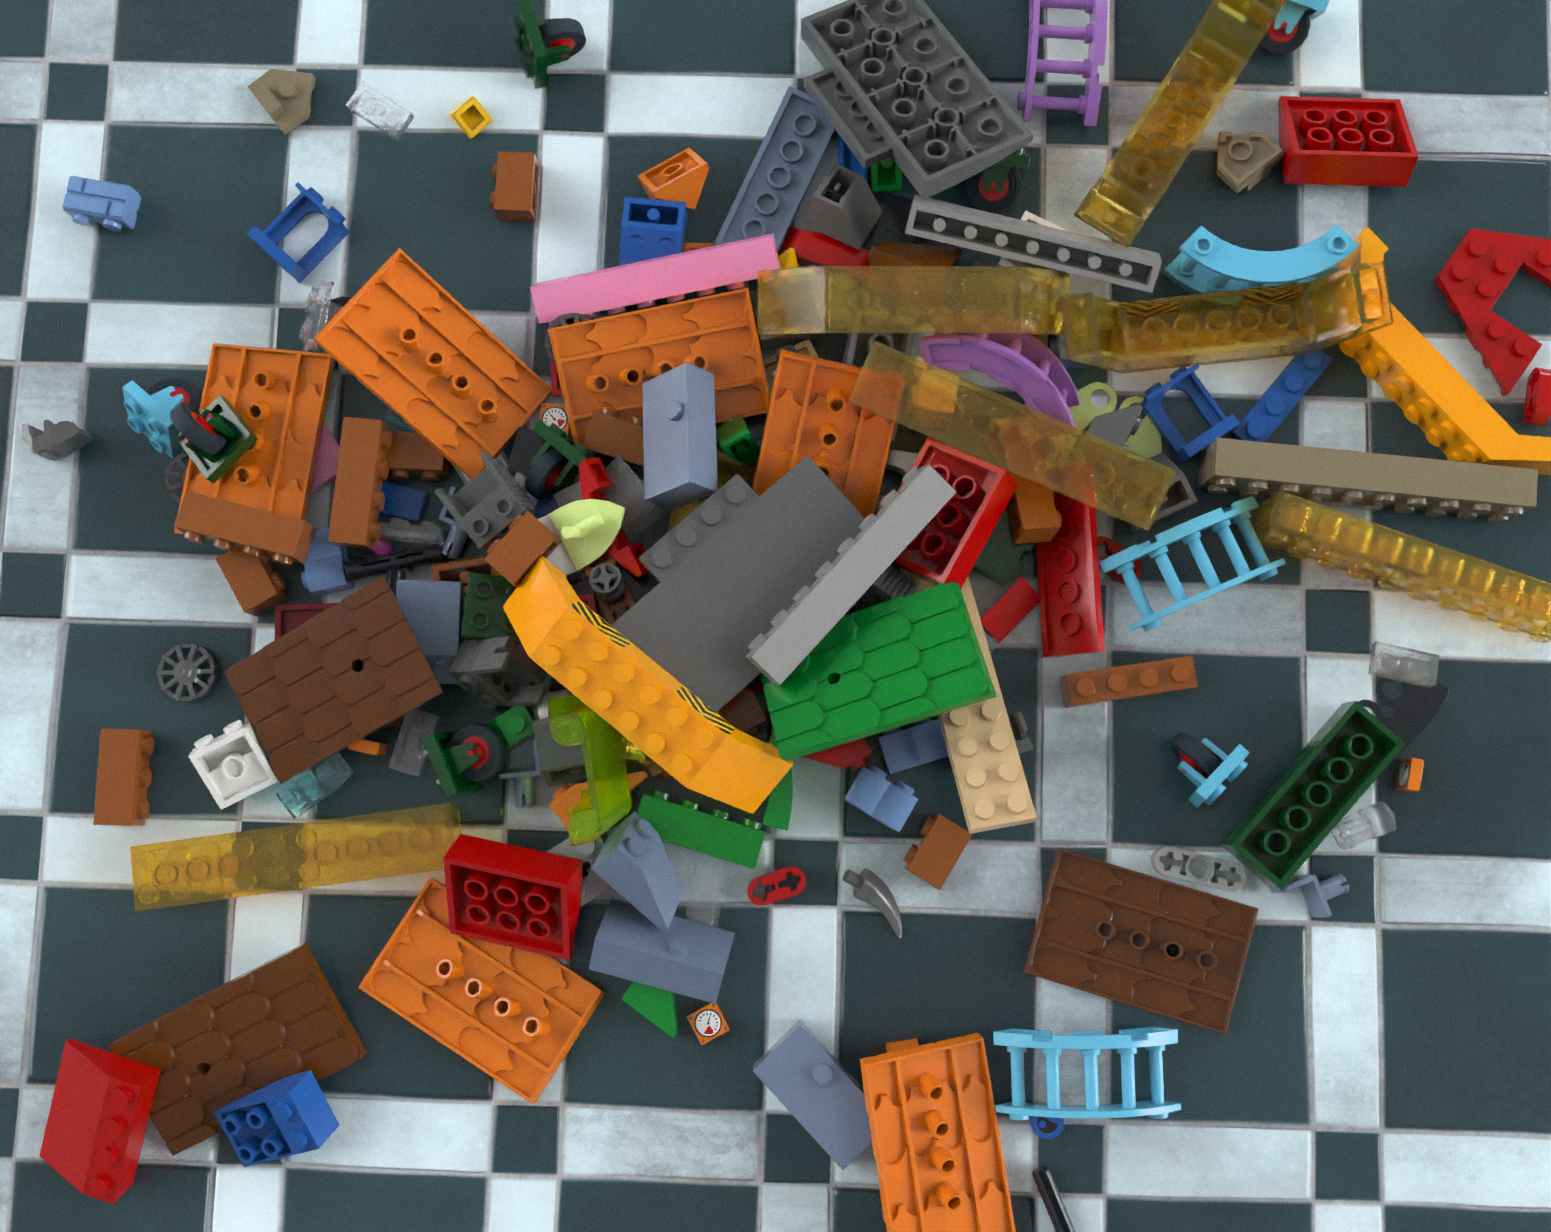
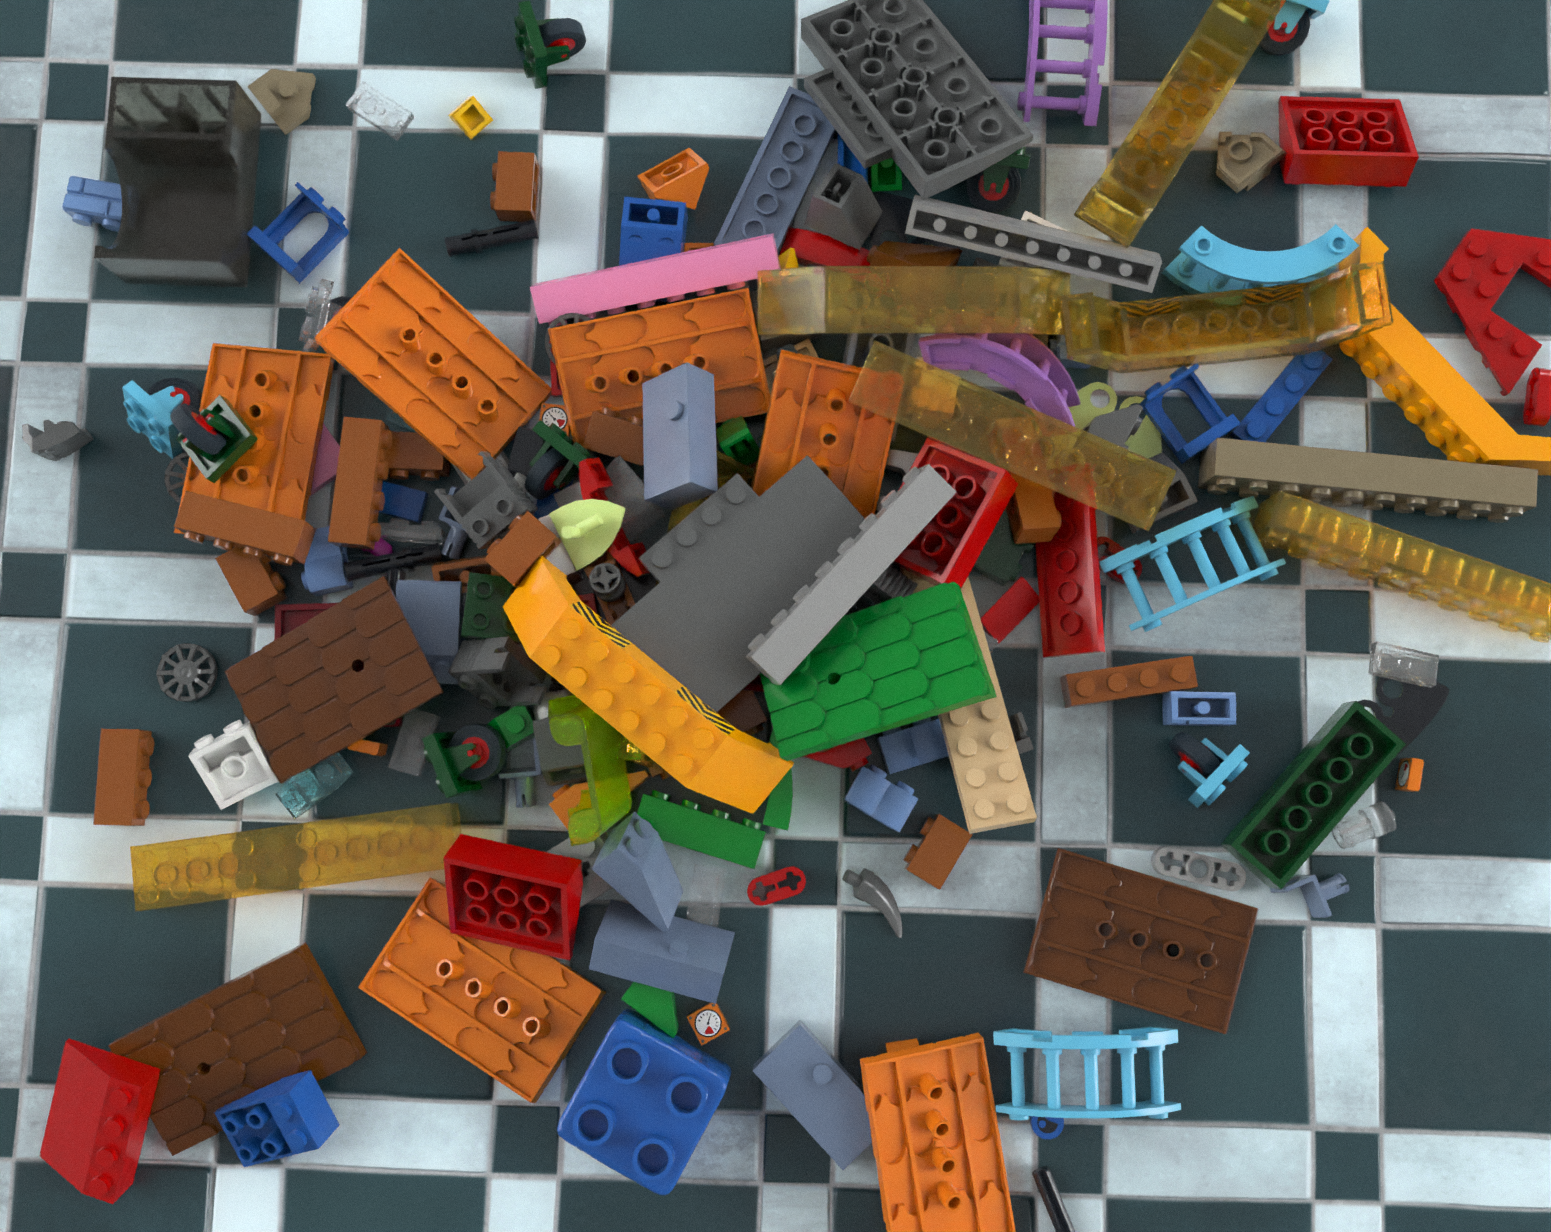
none -> clear smoke piece [94,77,262,288]
none -> black pin [445,219,539,257]
none -> blue brick [557,1009,731,1196]
none -> medium blue brick [1162,691,1236,726]

